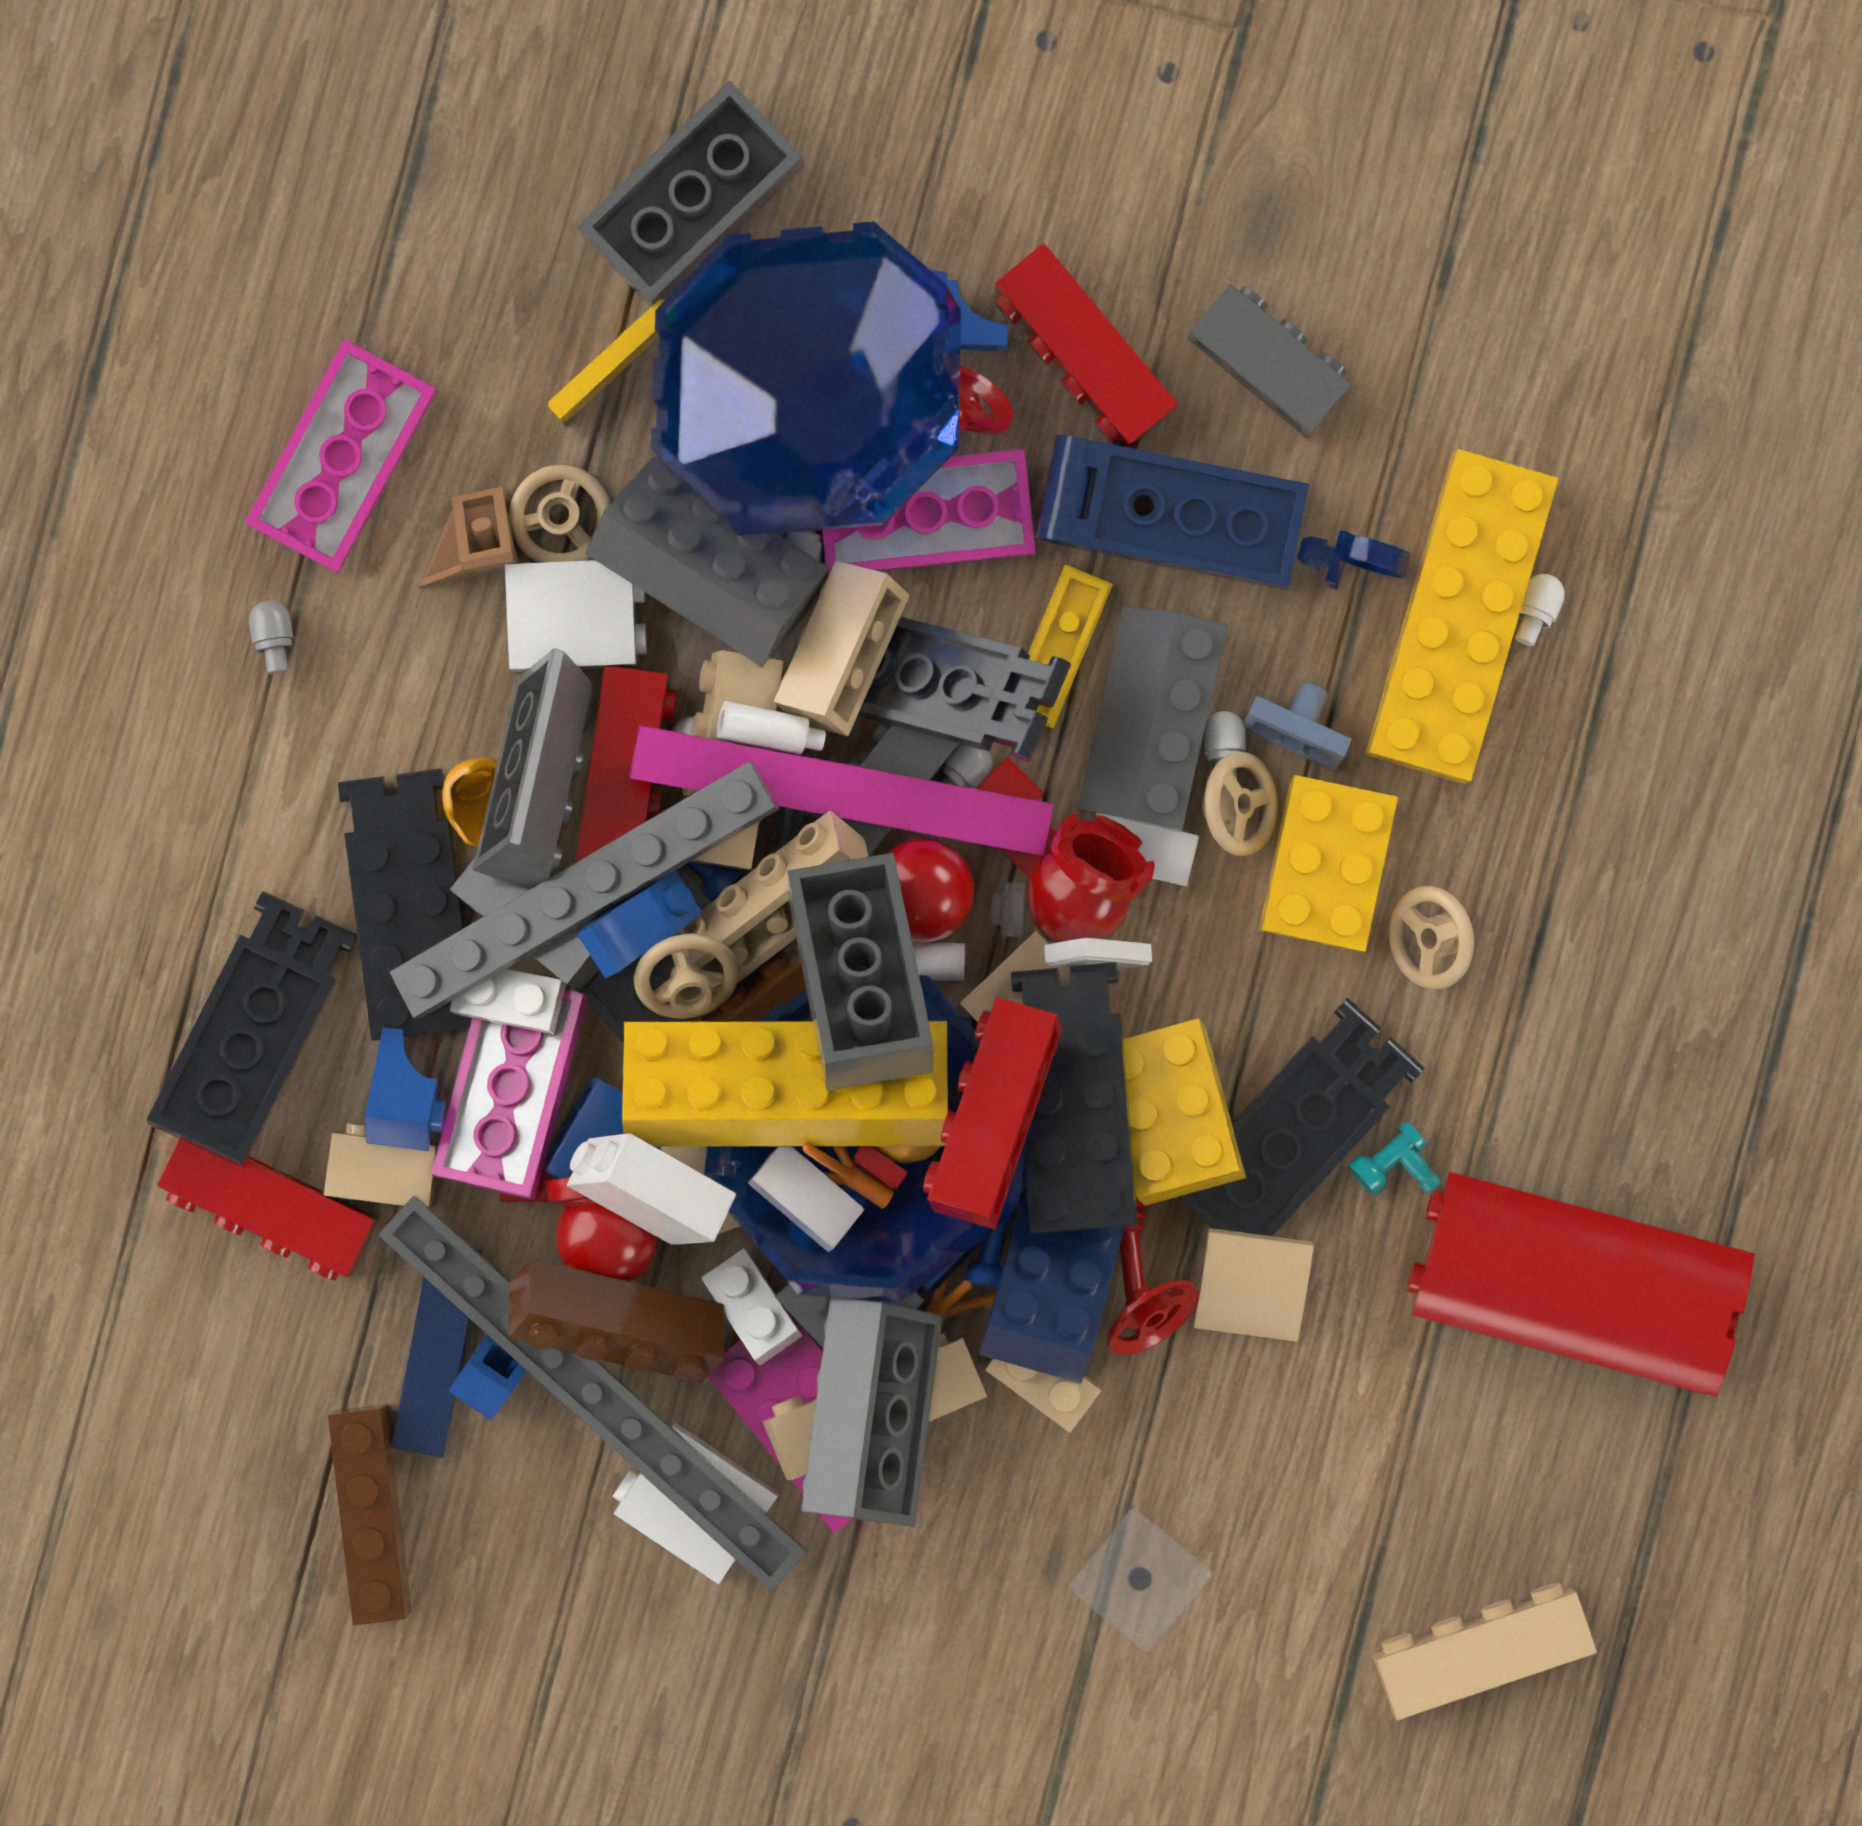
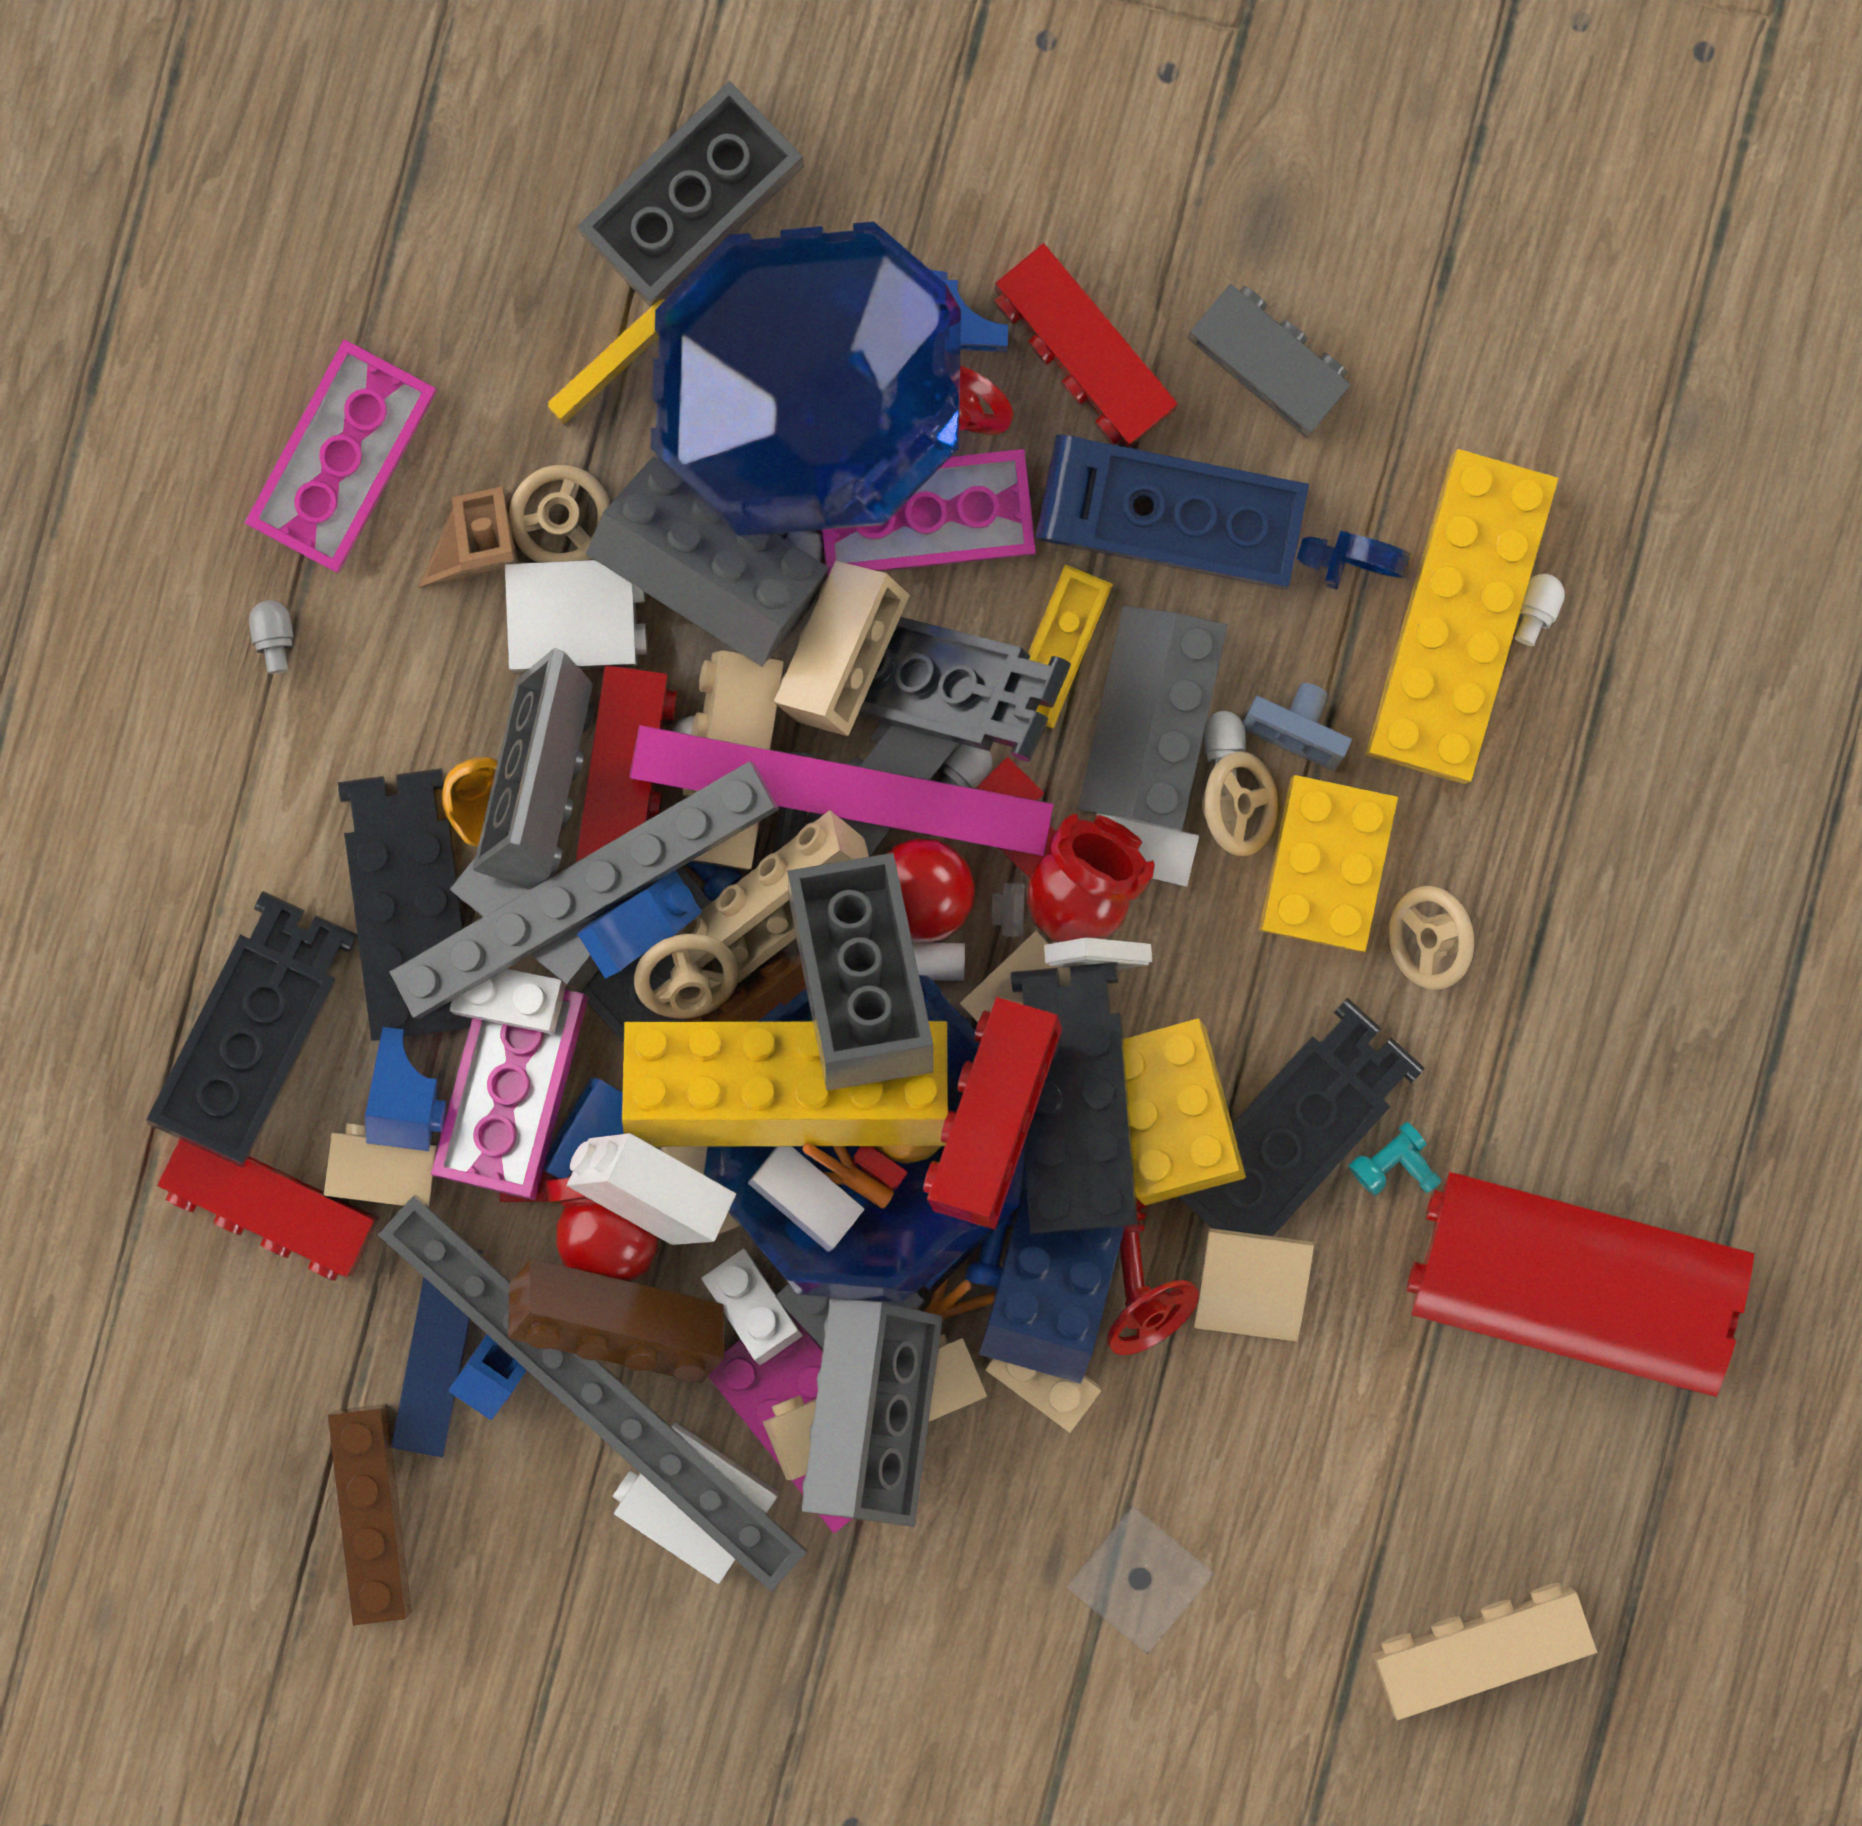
white cylinder [717,701,826,755] -> none

